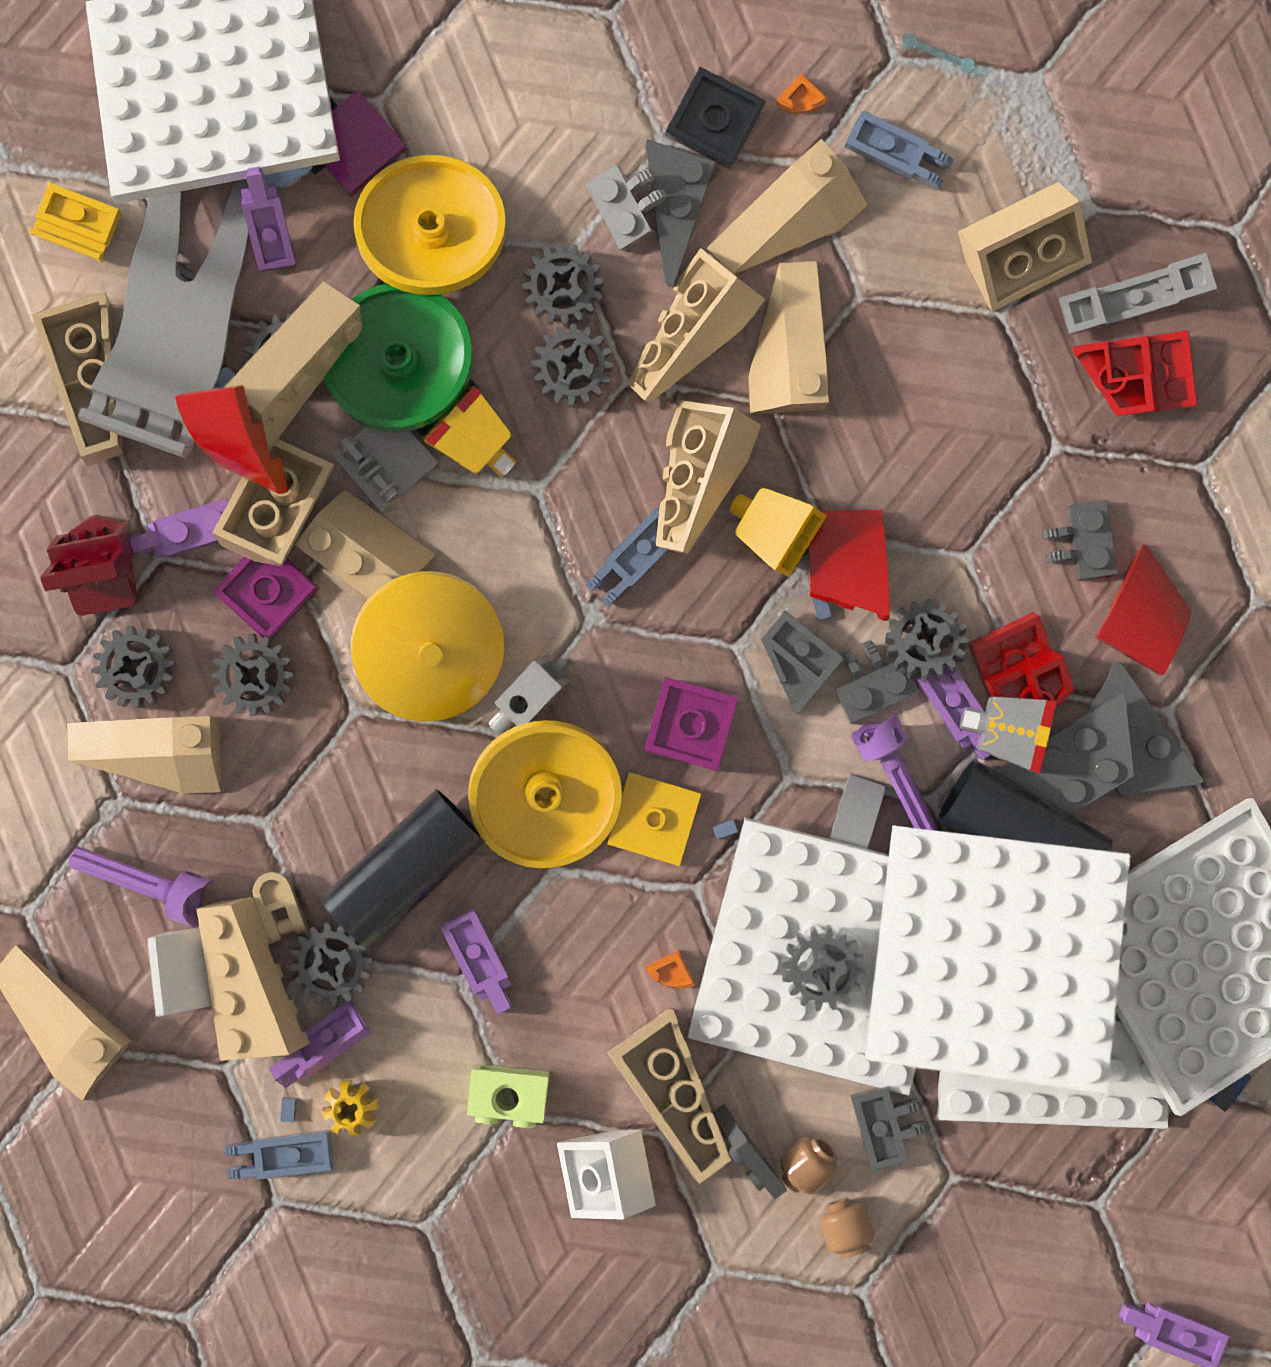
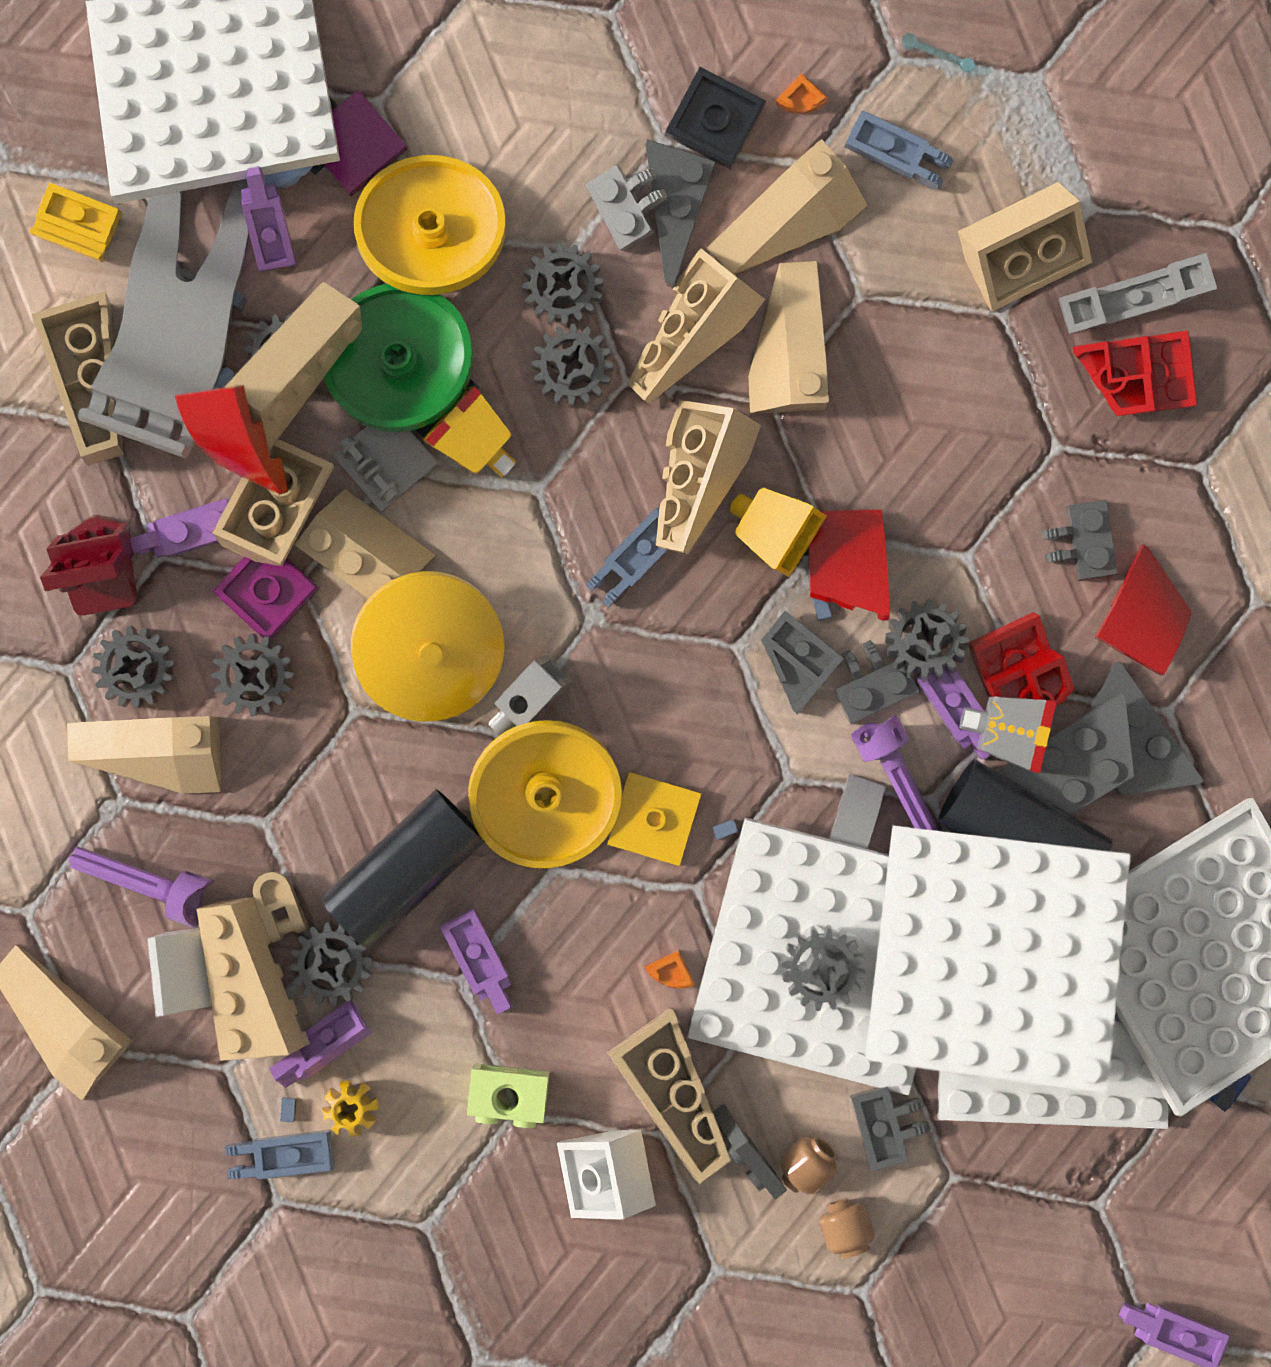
magenta panel [644,677,738,771] -> none
none -> sand blue piece [233,292,247,312]

